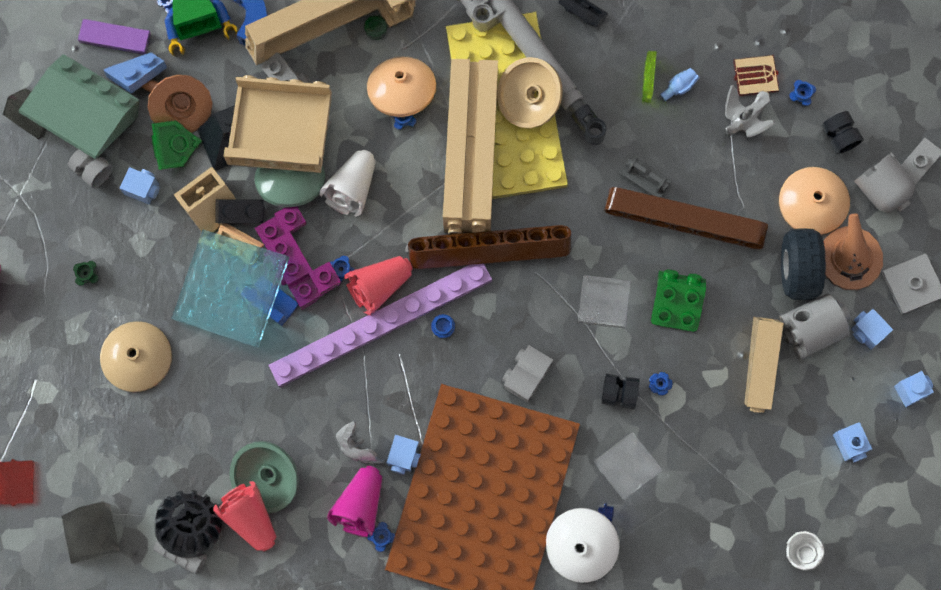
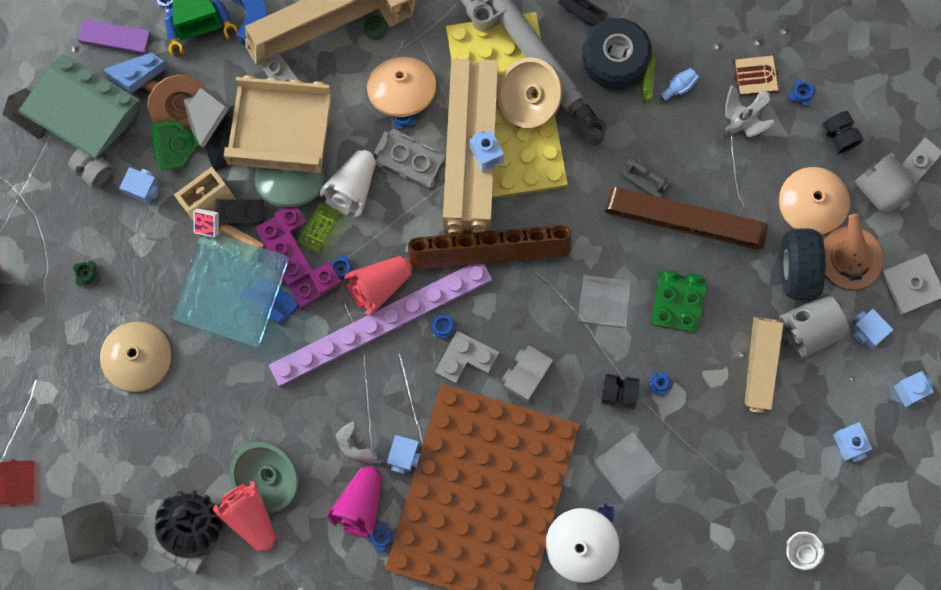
none -> light grey slope [183,88,229,147]
none -> tile [194,208,219,237]
none -> clear neon green tile [297,202,341,255]
none -> light grey piece [373,128,446,188]
none -> light grey plate [435,331,499,384]
none -> light blue brick [470,130,504,172]
none -> black wheel [582,18,652,89]

